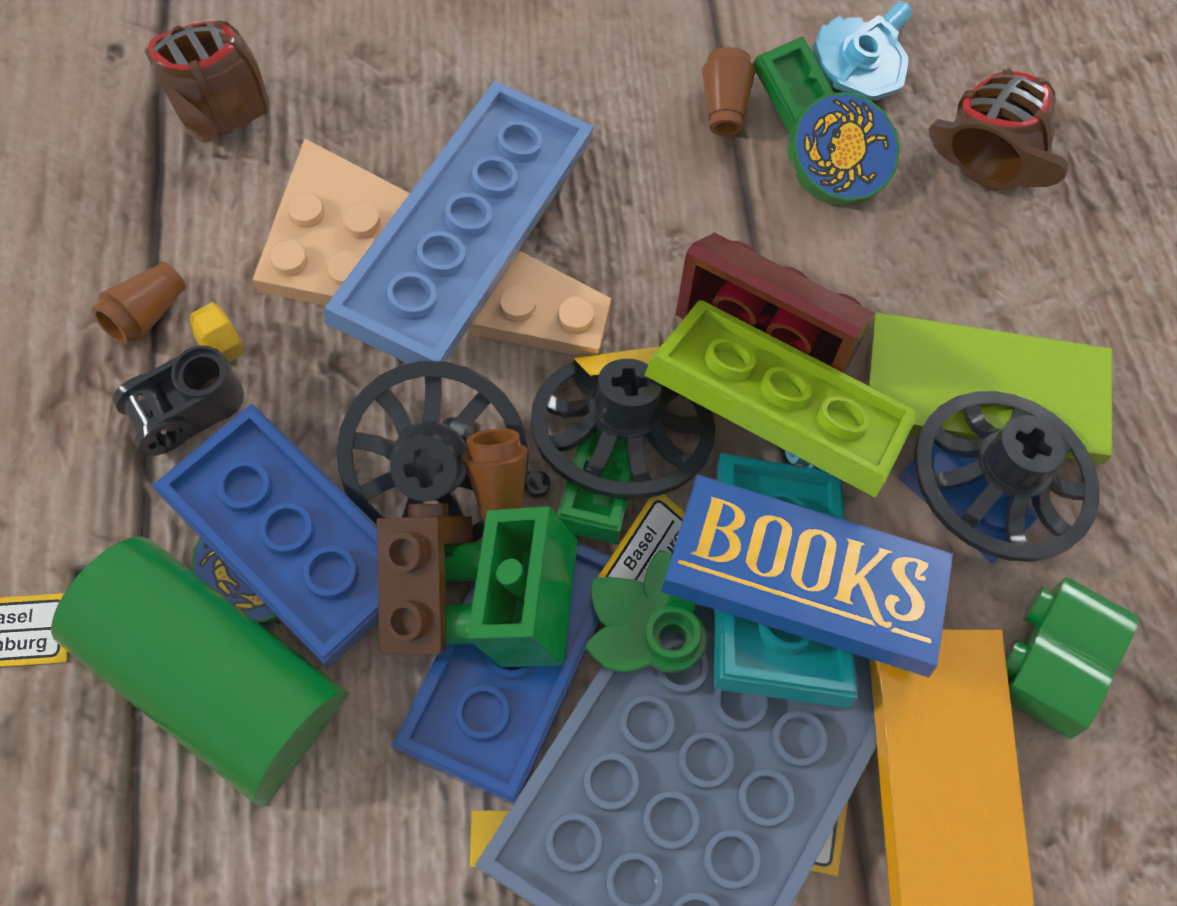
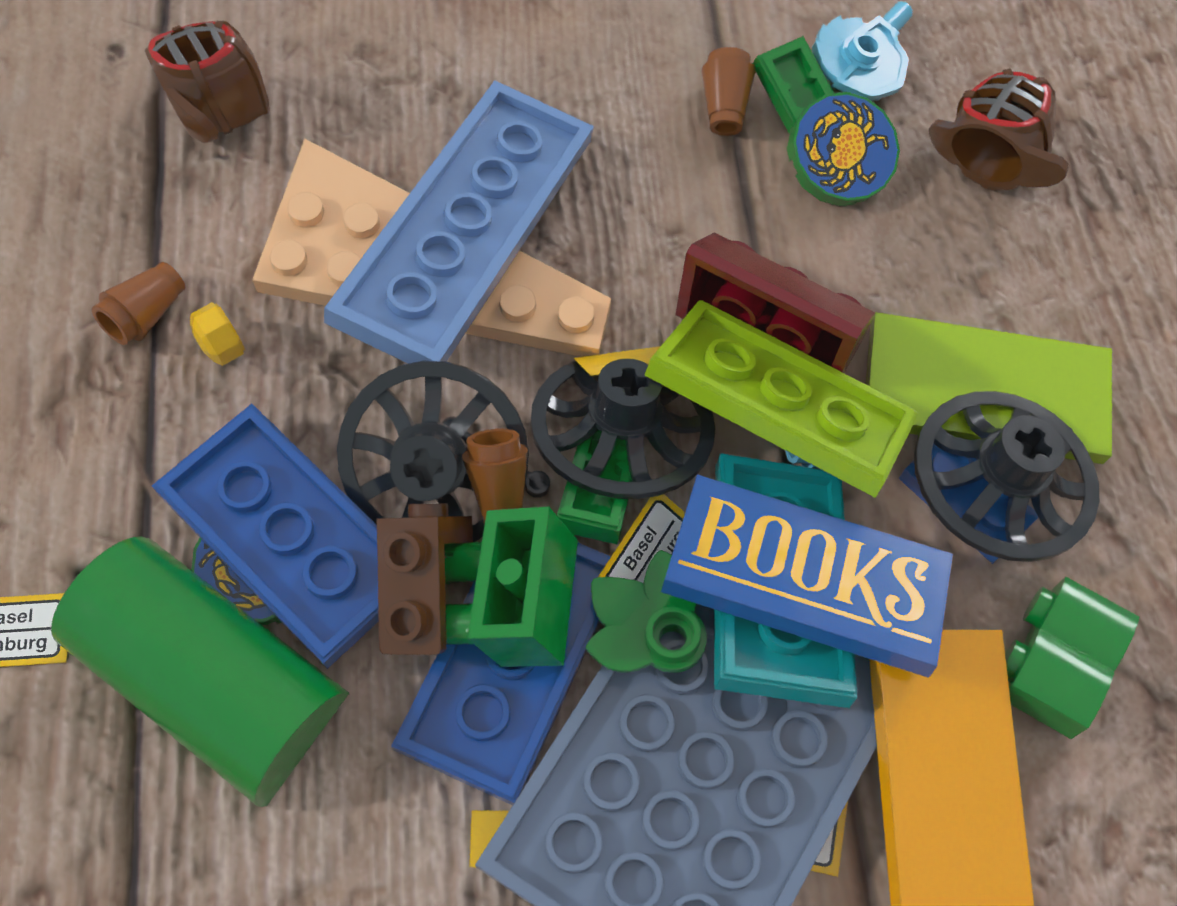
black piece [112,346,244,456] -> none

